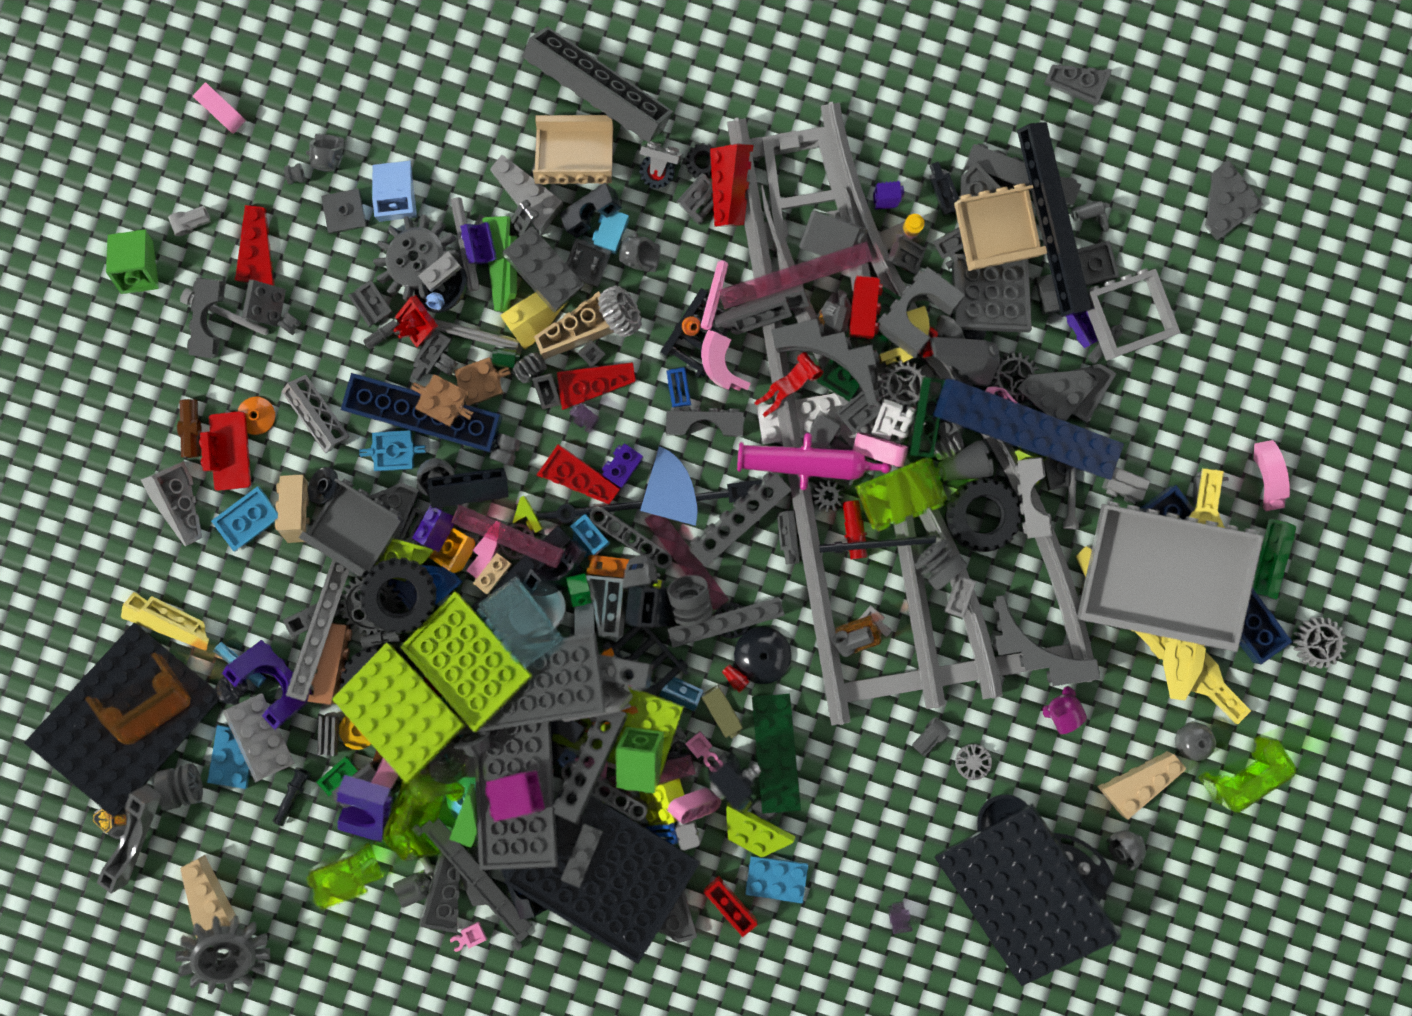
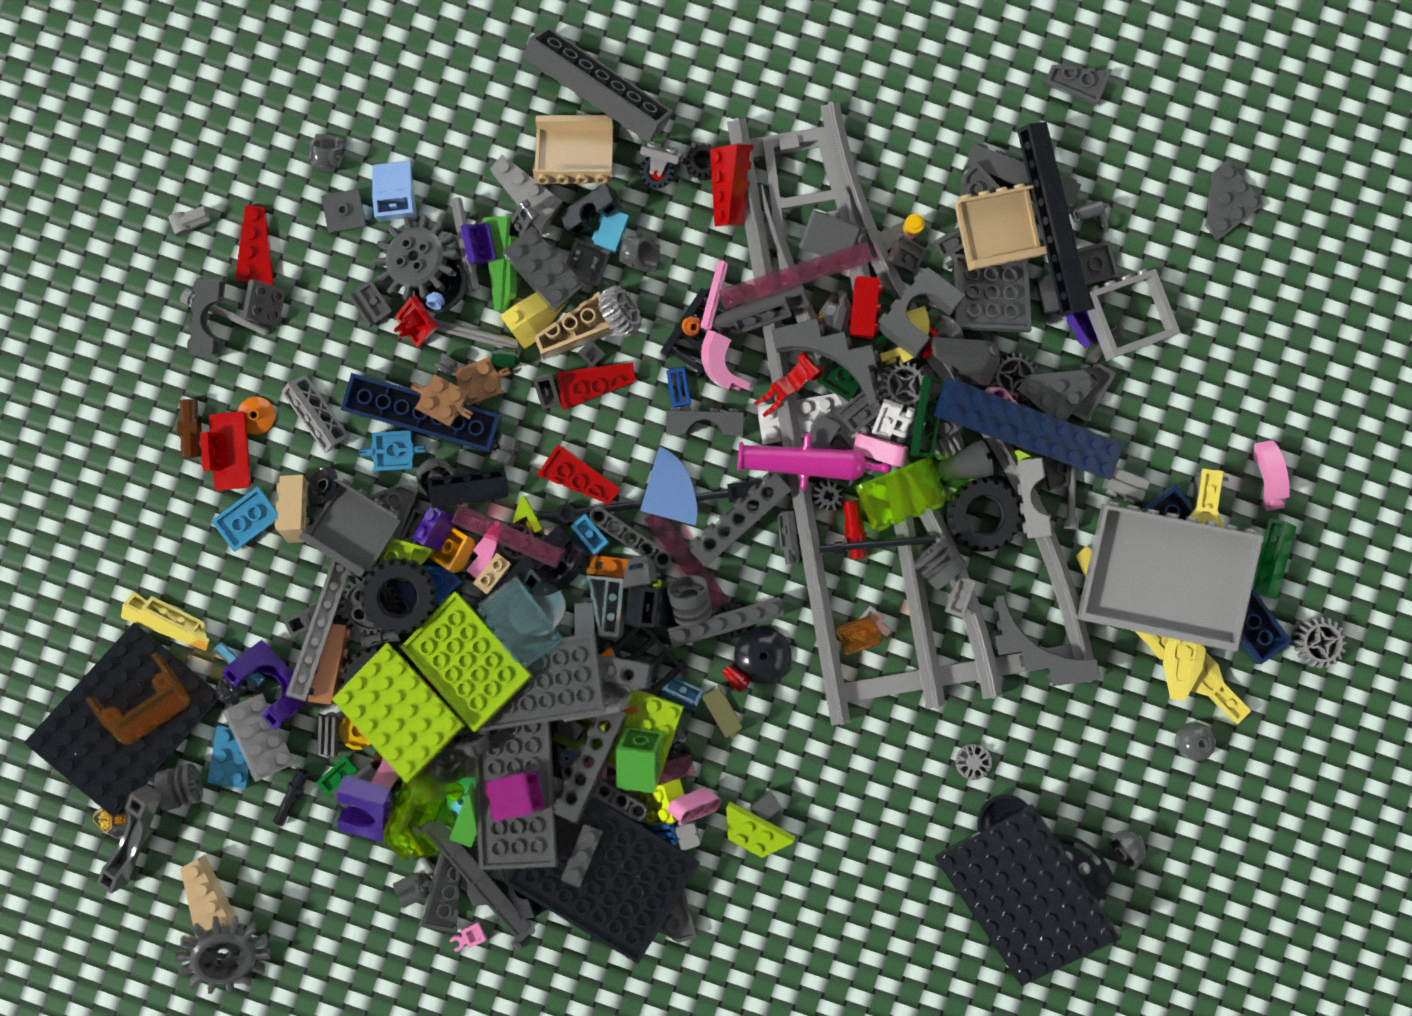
bright green slope [106,229,159,294] -> none
light grey wedge [141,461,202,546] -> none
bright pink beam [193,82,246,134] -> none
dark grey wheel [277,312,302,335] -> none
dark grey wheel [284,163,305,185] -> none
clear neon green windscreen [307,843,383,911] -> none
dark grey axle [363,319,398,349] -> none
dark grey hinge [411,330,452,381] -> none
light grey plate [418,251,462,292] -> none
dark grey gear [513,353,547,383] -> none
green brick [566,574,592,607] -> none
clear purple brick [569,403,600,434] -> none
dark purple brick [602,443,644,488] -> none
dark grey plate [676,173,713,225] -> none
bright pink plate [685,731,718,767] -> none
red brick [704,876,758,937] -> none
black piece [708,752,761,812] -> none
dark azure plate [745,855,808,904] -> none
dark green plate [752,693,801,814] -> none
dark grey piece [832,626,874,657] -> none
dark purple brick [873,181,904,210] -> none
clear purple brick [888,902,912,934] -> none
dark grey piece [912,717,950,757] -> none
black hinge [929,161,959,216] -> none
magenta piece [1043,686,1087,734] -> none
tan wedge [1097,751,1186,819] -> none
clear neon green windscreen [1198,734,1296,812] -> none

